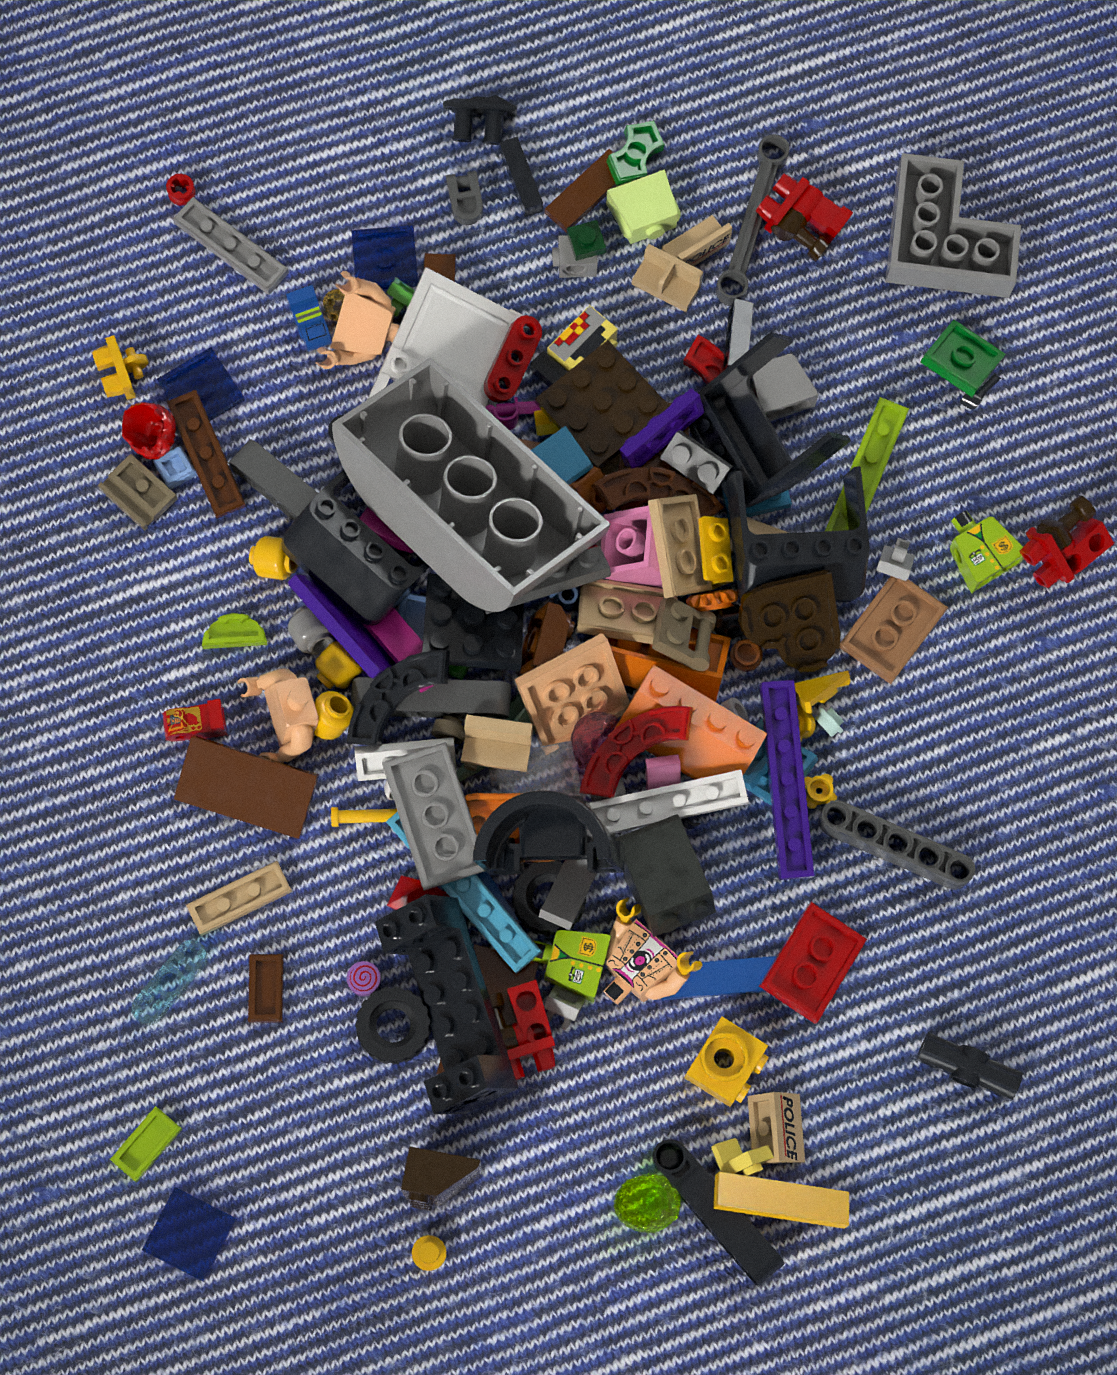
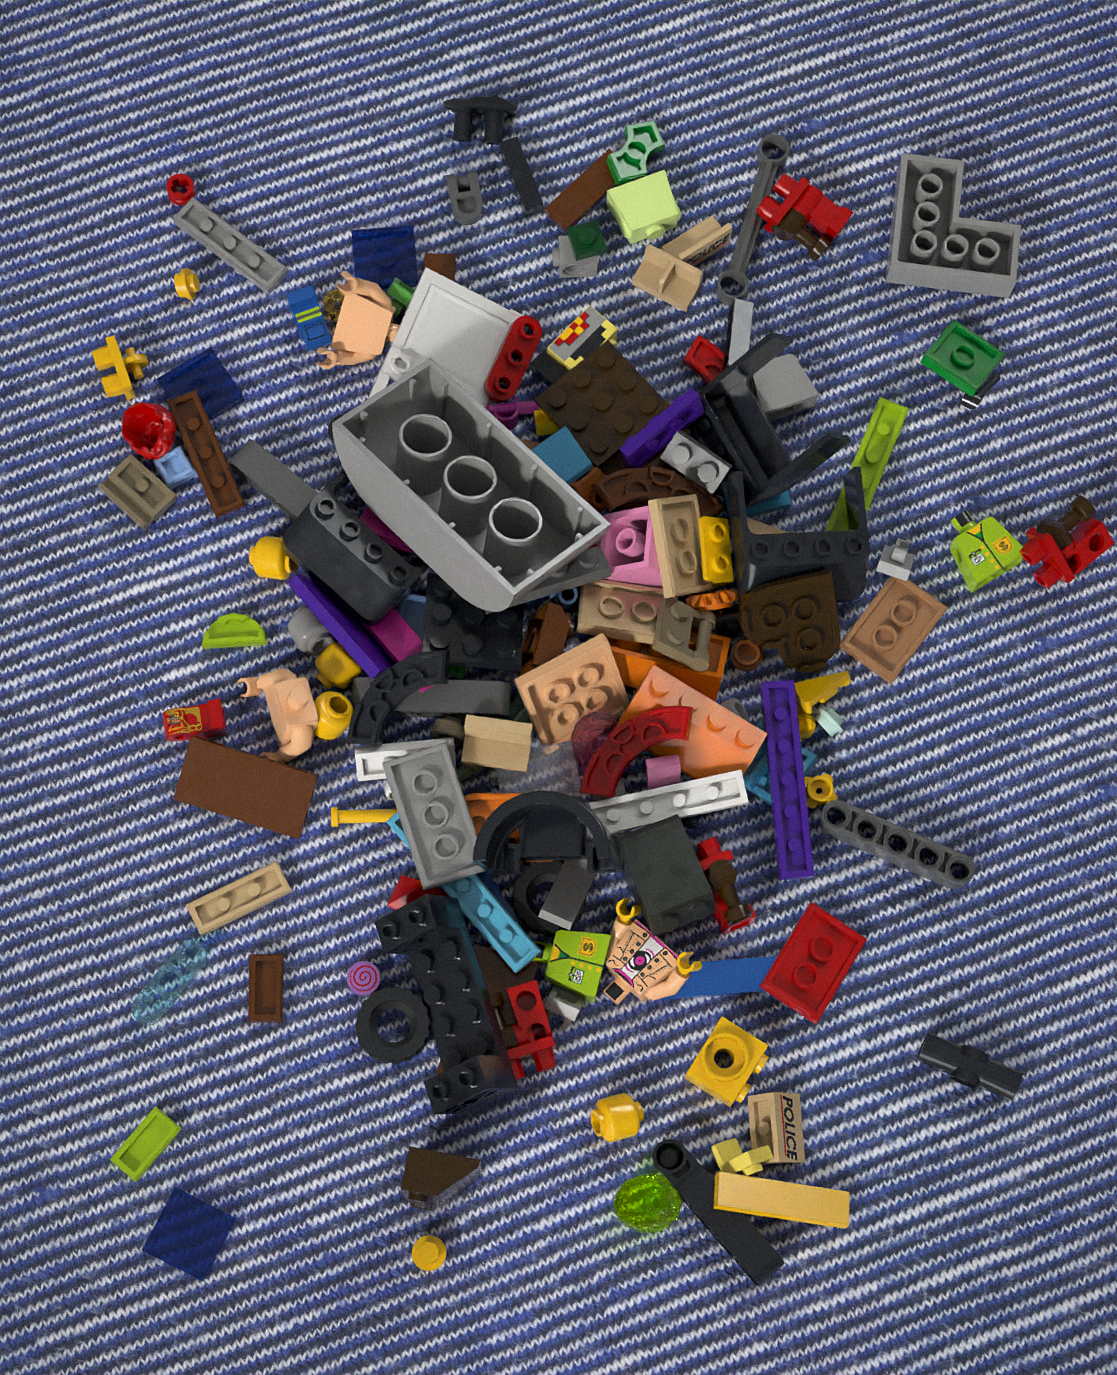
none -> yellow plate [174,268,200,300]
none -> yellow head [590,1093,644,1142]
none -> hips [695,837,756,935]

